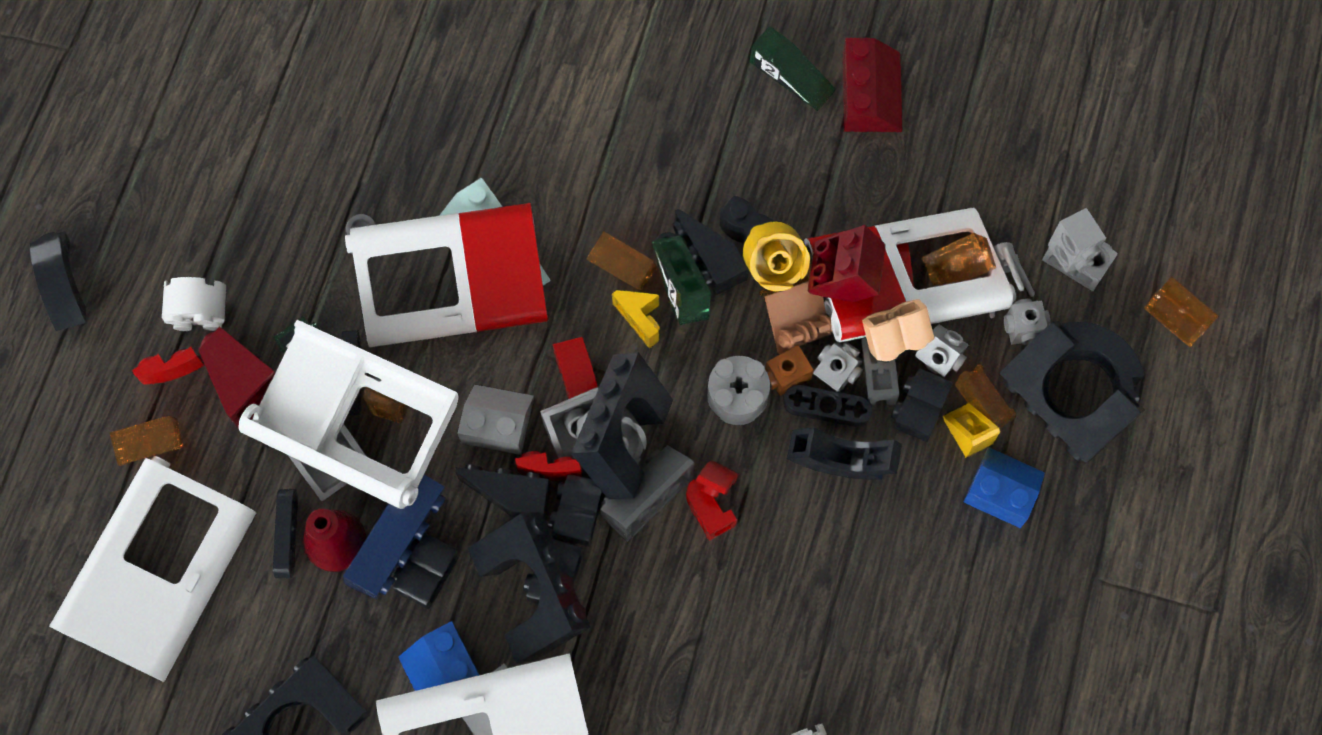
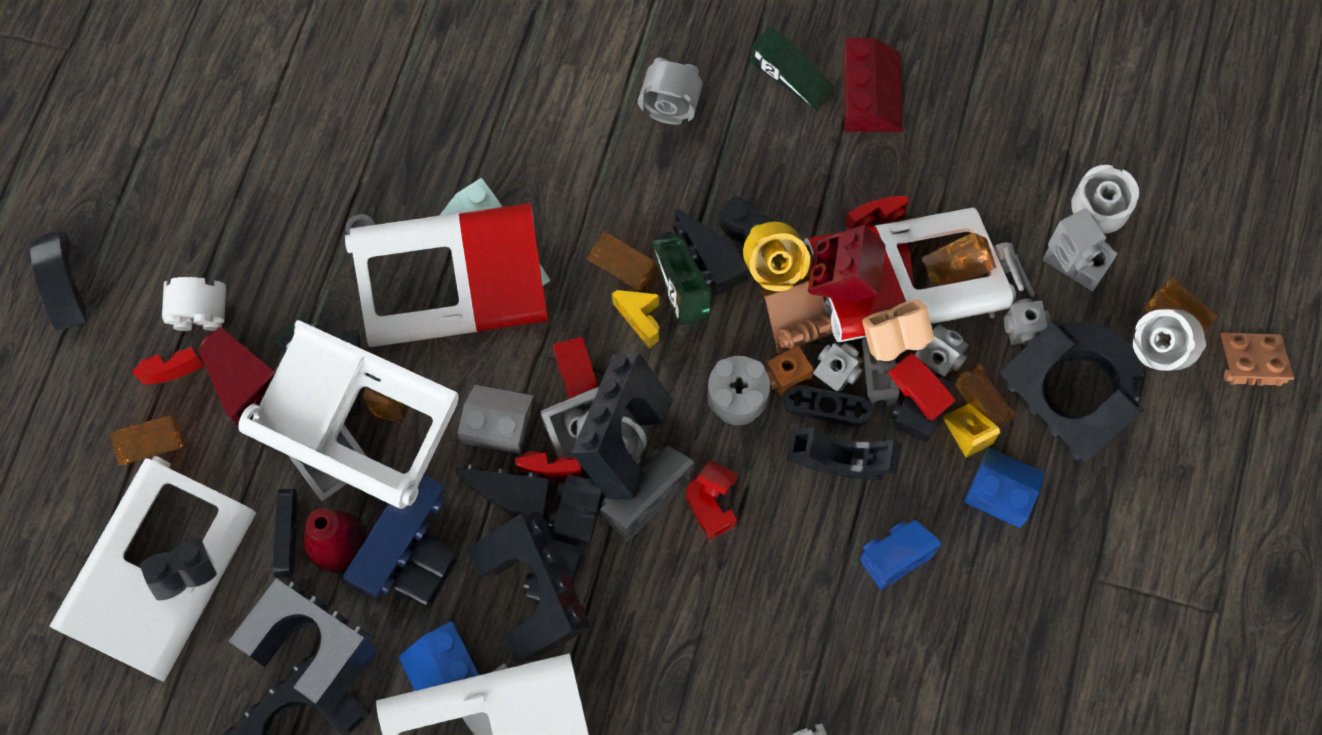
none -> black brick [140,539,217,600]
none -> arch [229,578,378,714]
none -> light grey brick [638,58,703,125]
none -> red slope [845,196,910,230]
none -> blue slope [860,520,941,590]
none -> red slope [887,353,956,420]
none -> white brick [1071,165,1139,234]
none -> white brick [1133,309,1206,371]
none -> nougat hinge [1220,333,1294,386]

